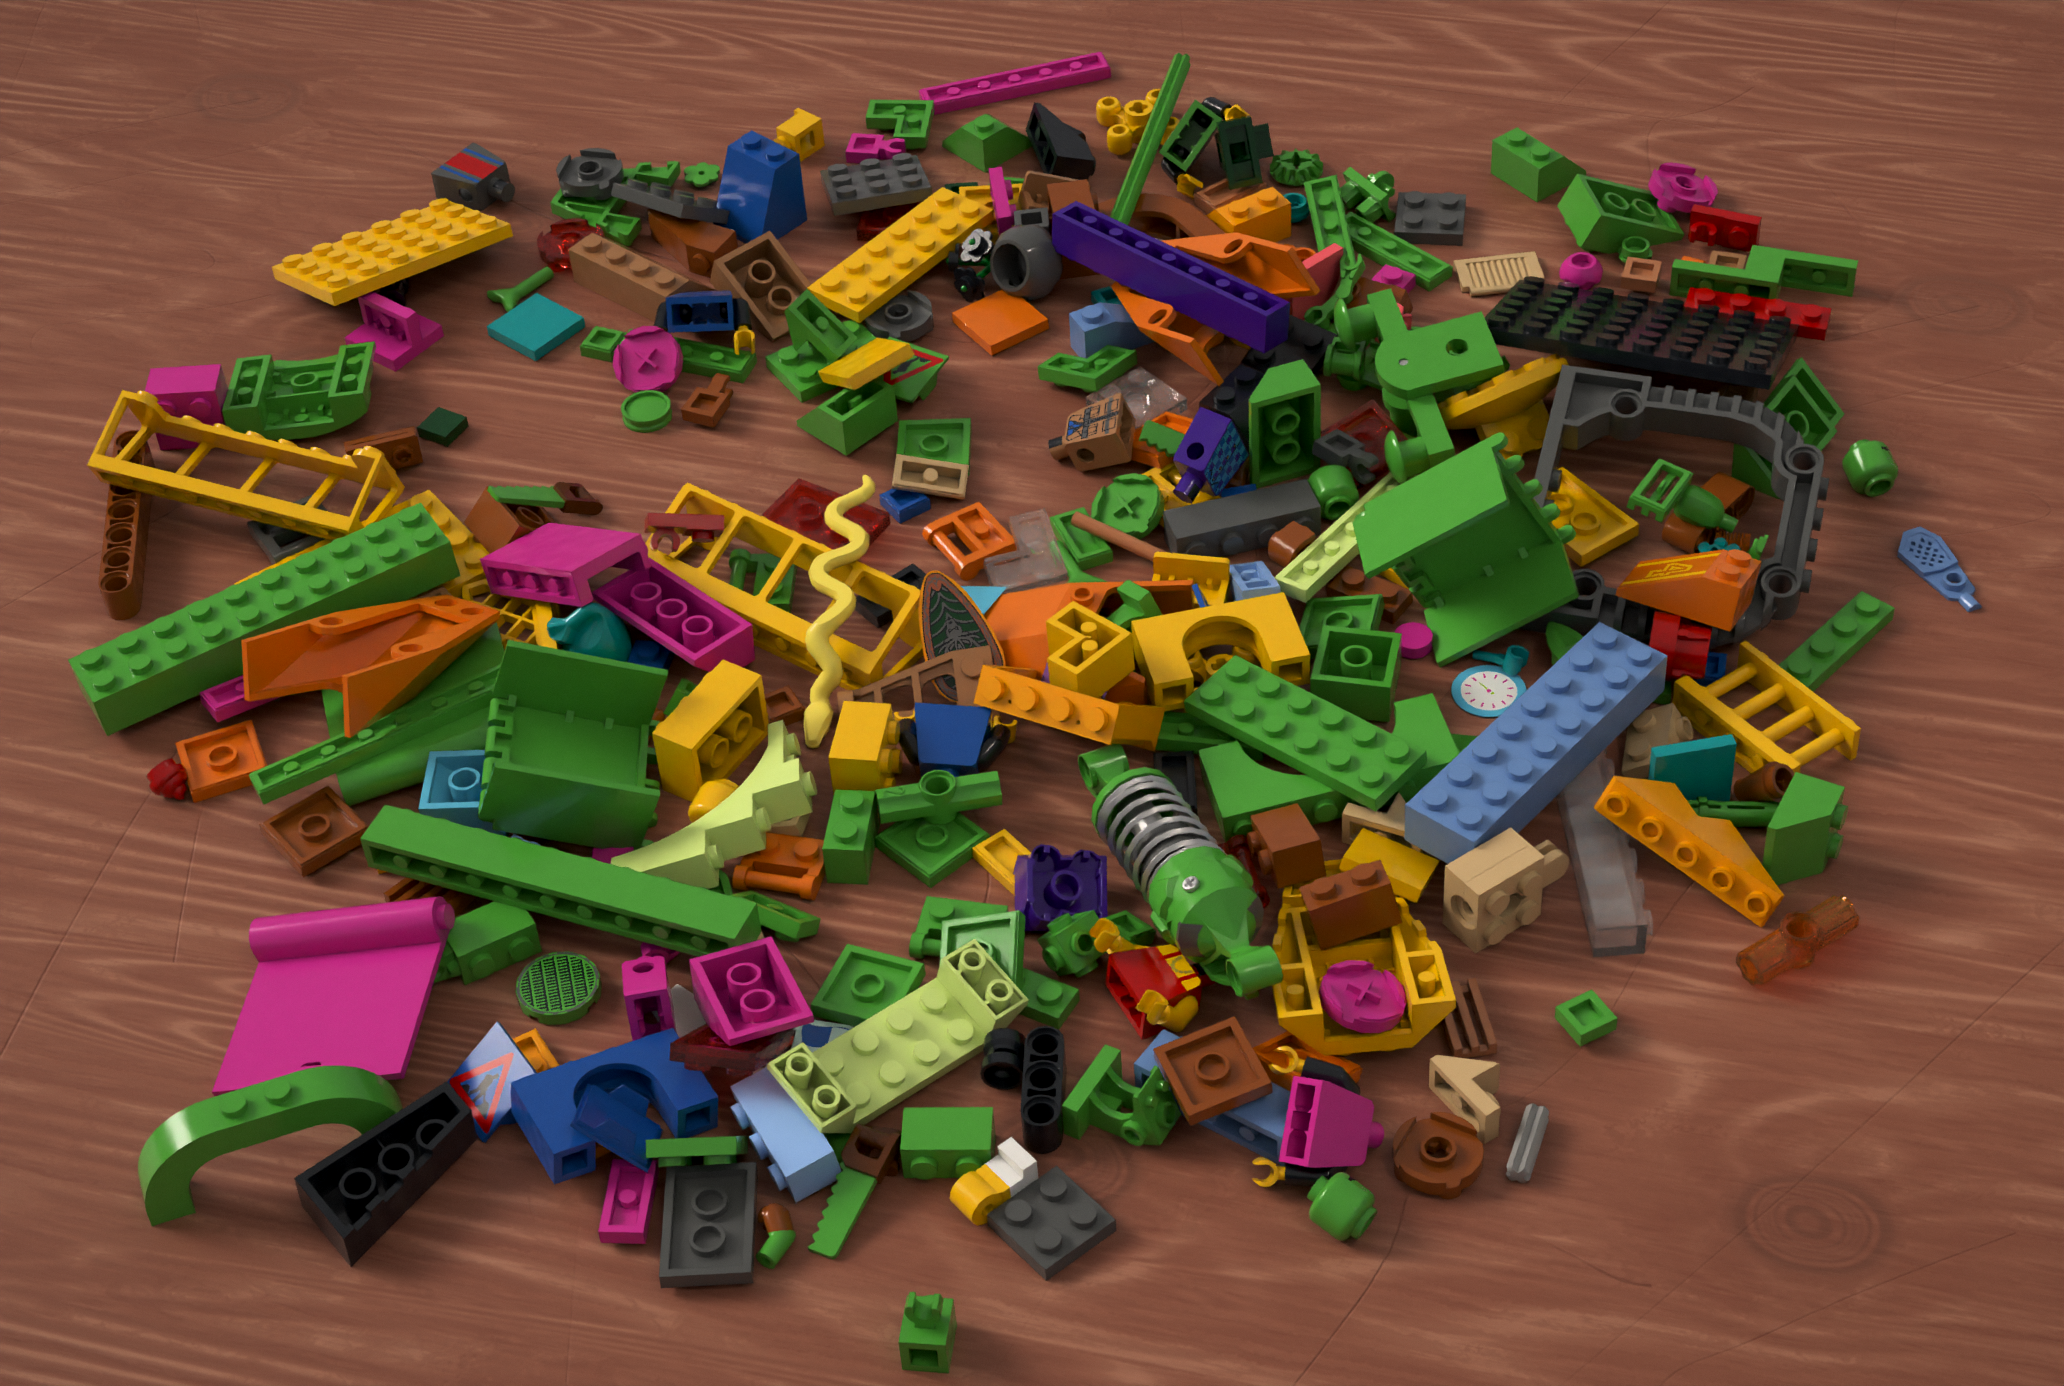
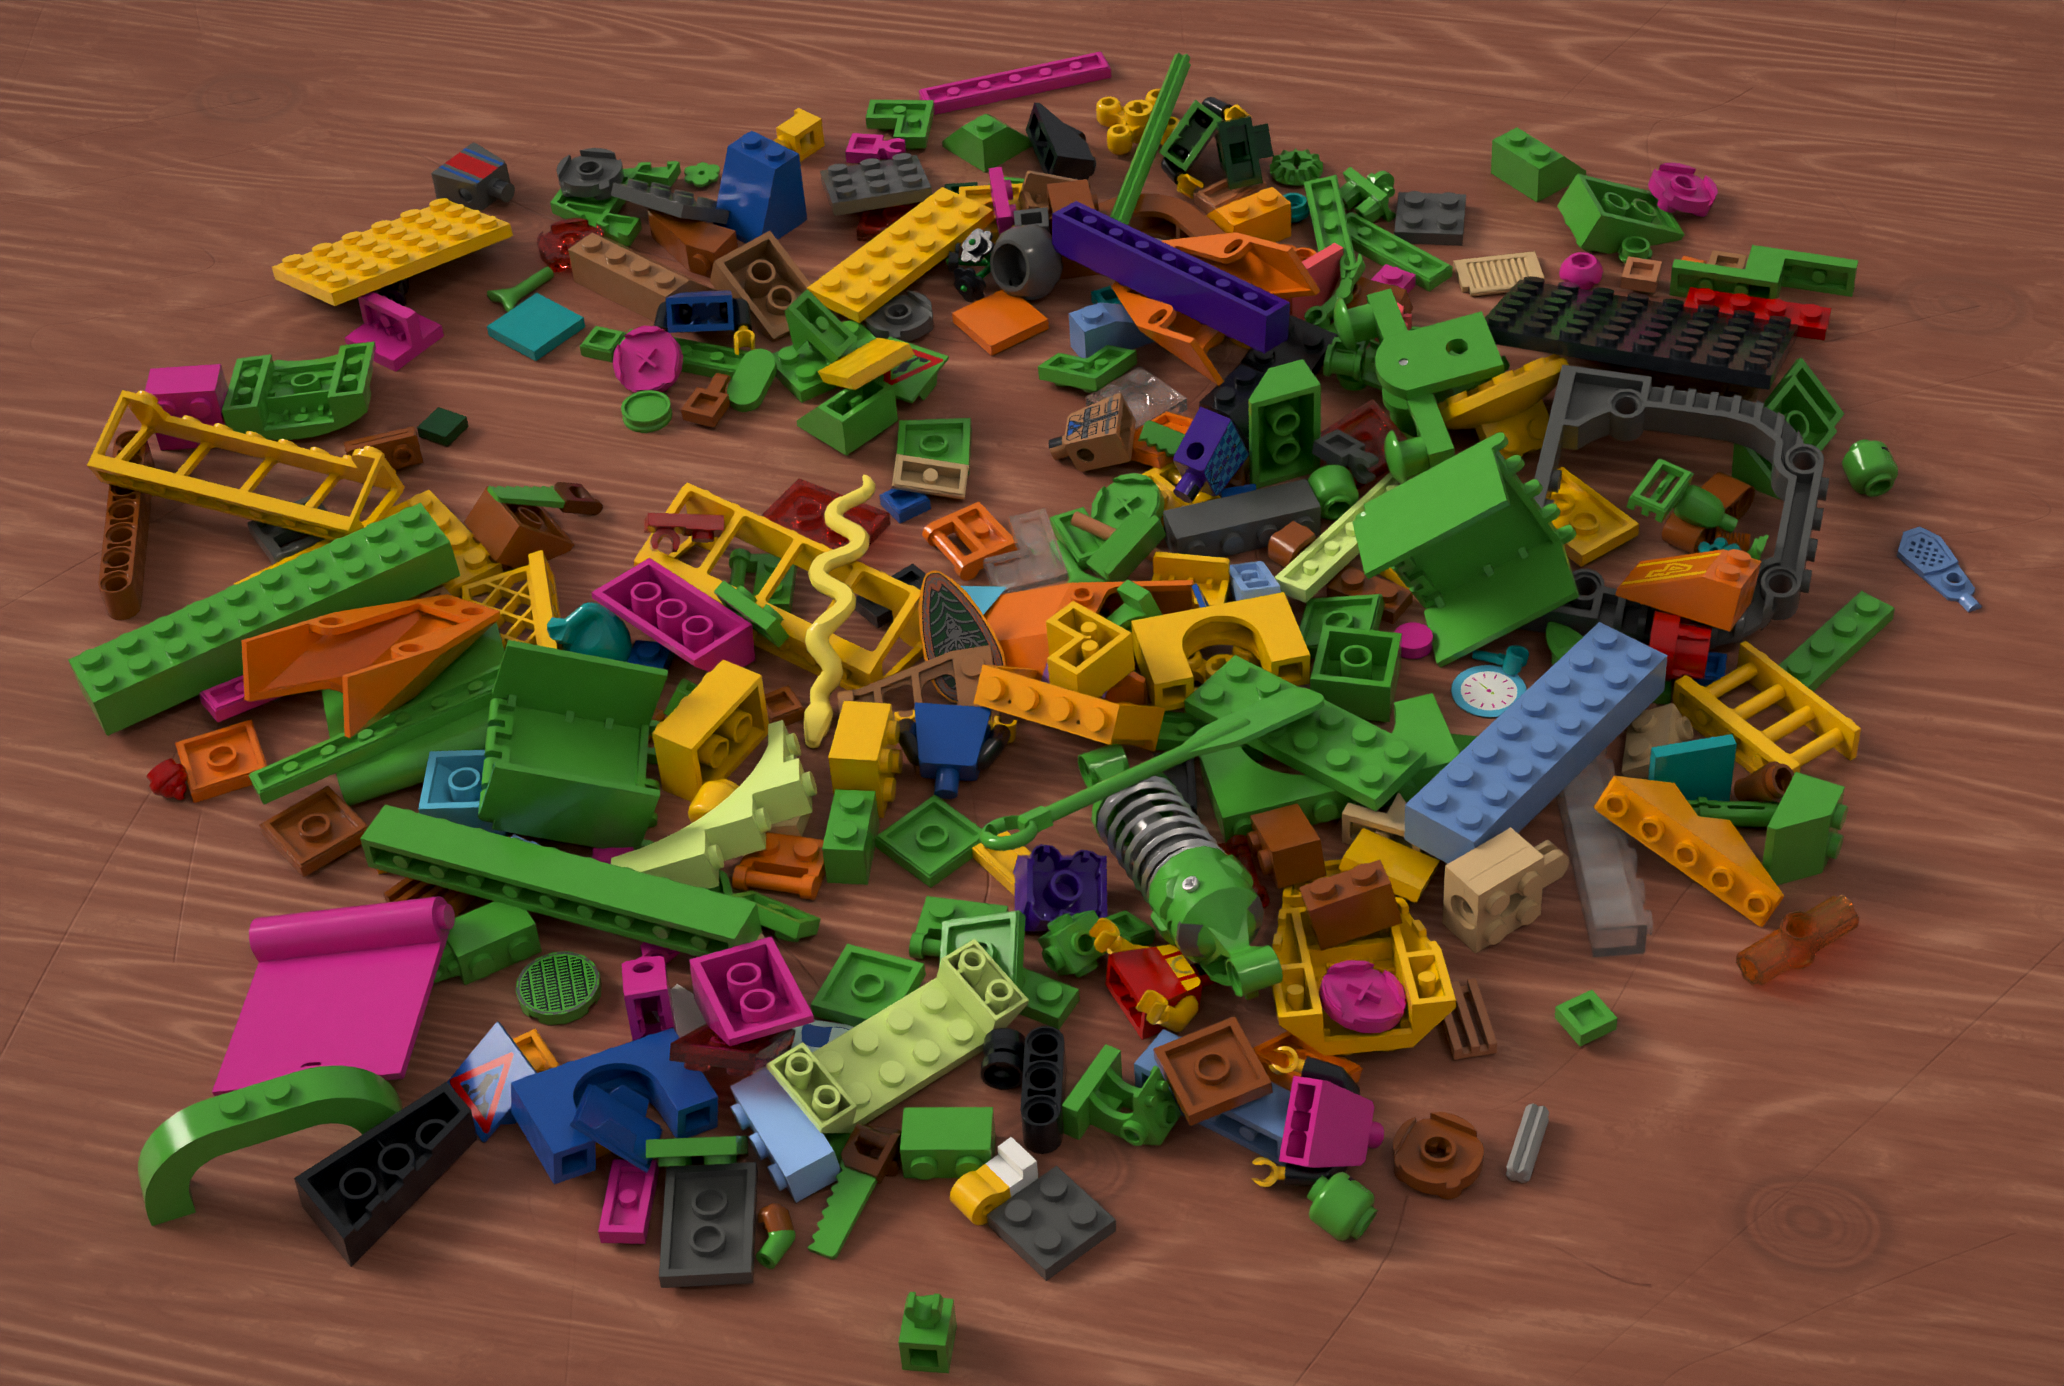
dark pink panel [480,523,651,607] -> none
bright green piece [875,770,1003,825] -> none
tan slope [1429,1055,1501,1144] -> none
red plate [1688,204,1762,252] -> none
none -> bright green plate [714,581,789,648]
none -> bright green tile [727,349,777,412]
none -> bright green piece [980,687,1325,851]
none -> bright green panel [1086,508,1166,582]

